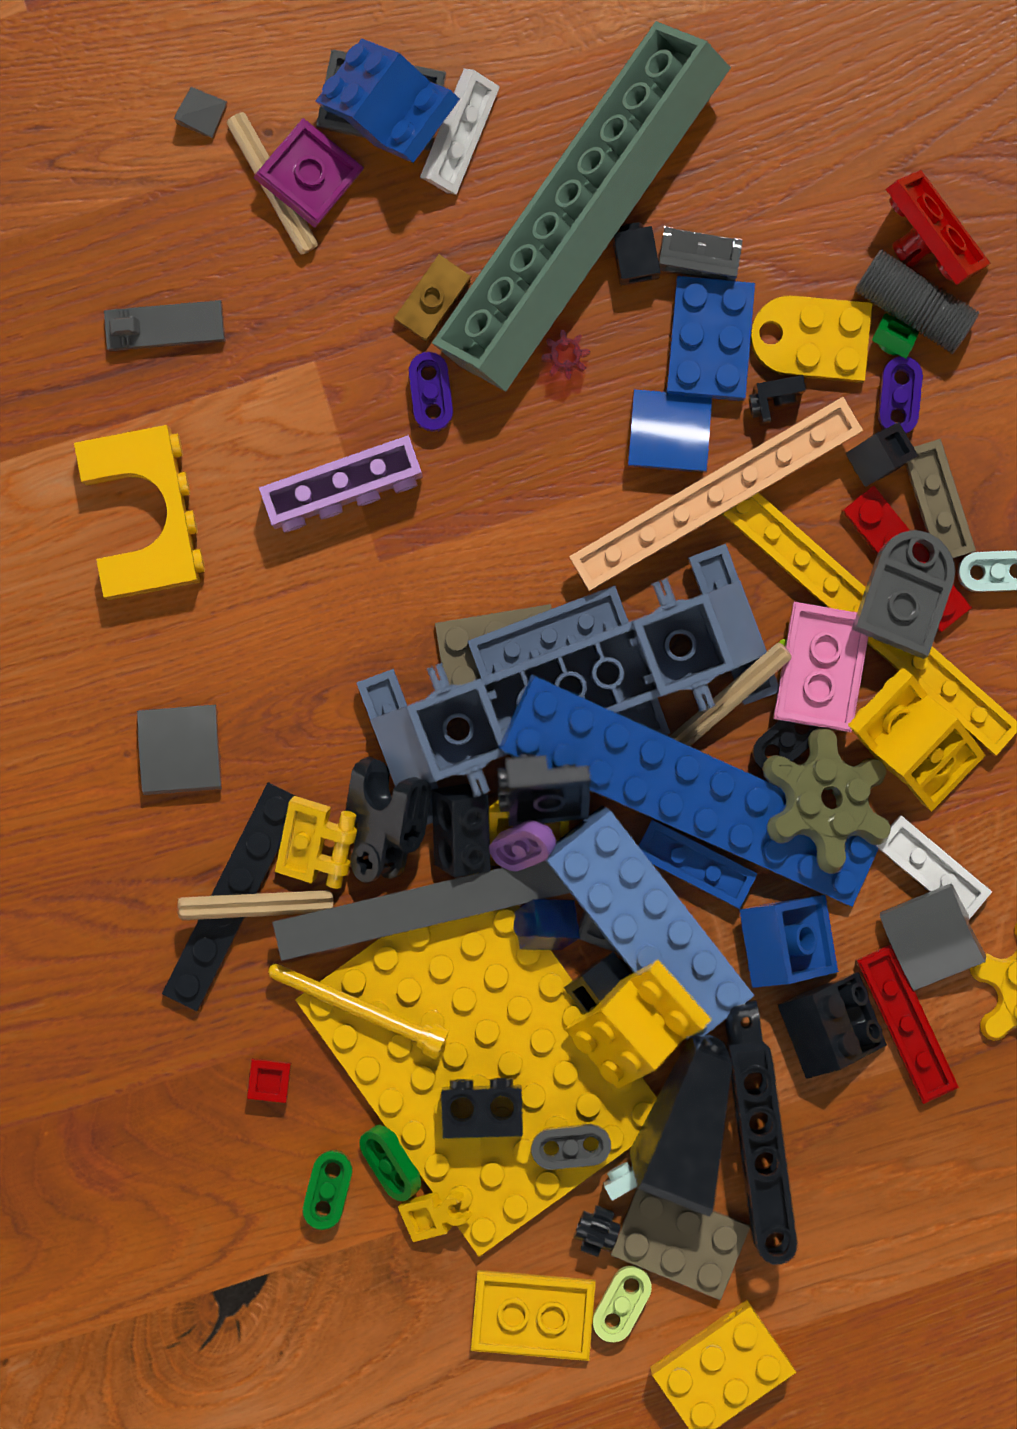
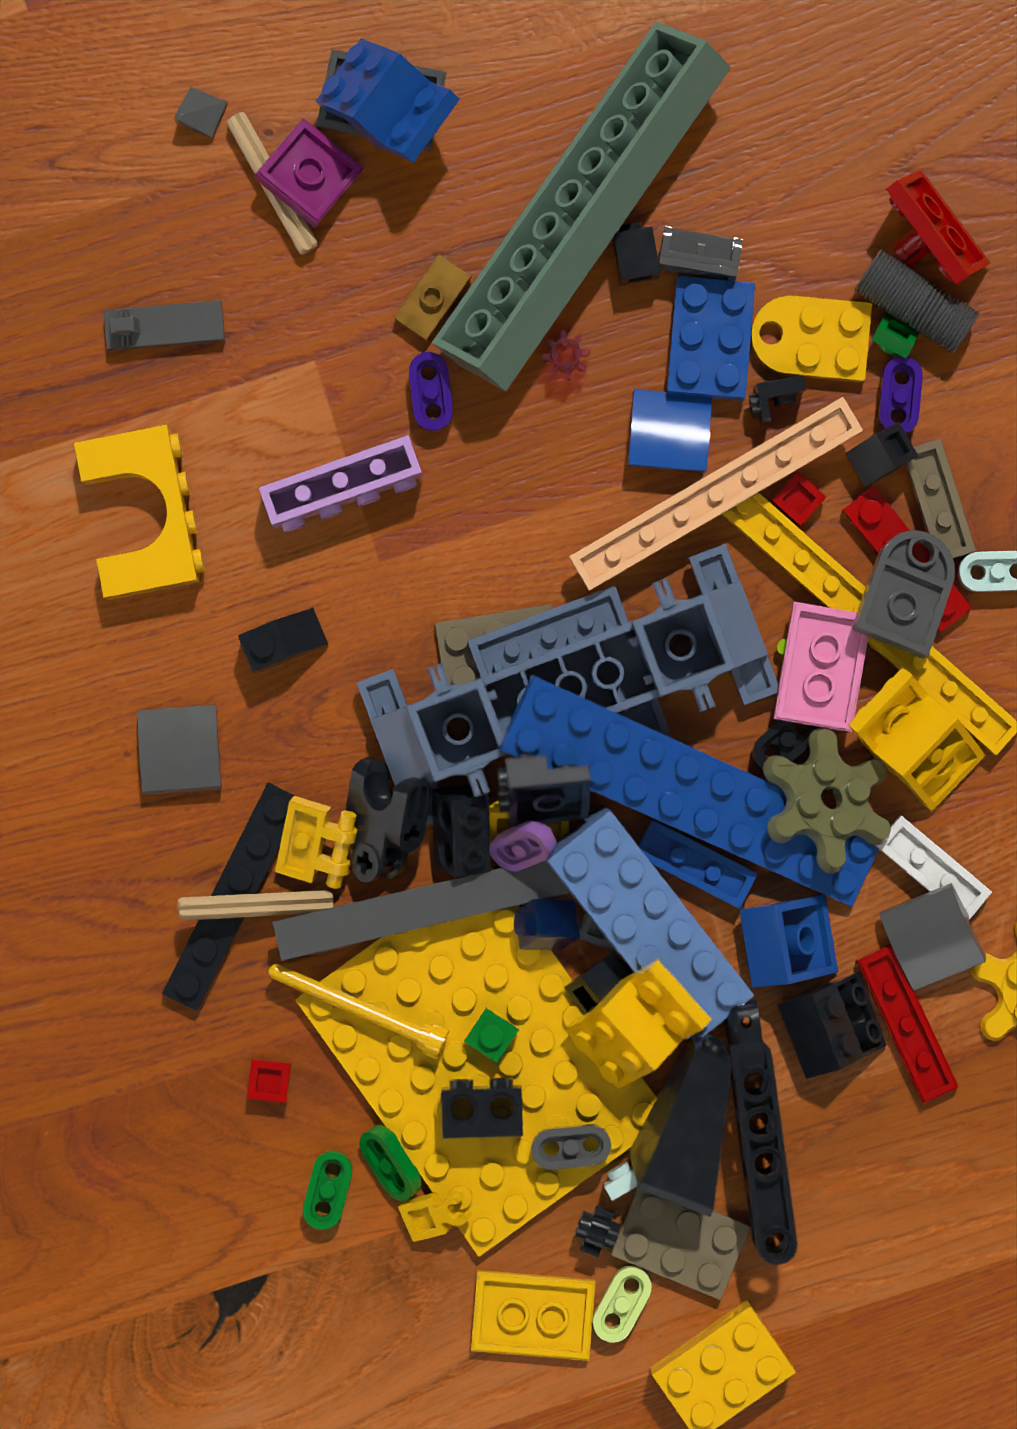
white plate [420,69,500,195] -> none
tan axle [669,643,792,746] -> none
none -> black slope [237,608,328,674]
none -> green plate [464,1007,519,1063]
none -> red plate [770,471,827,527]

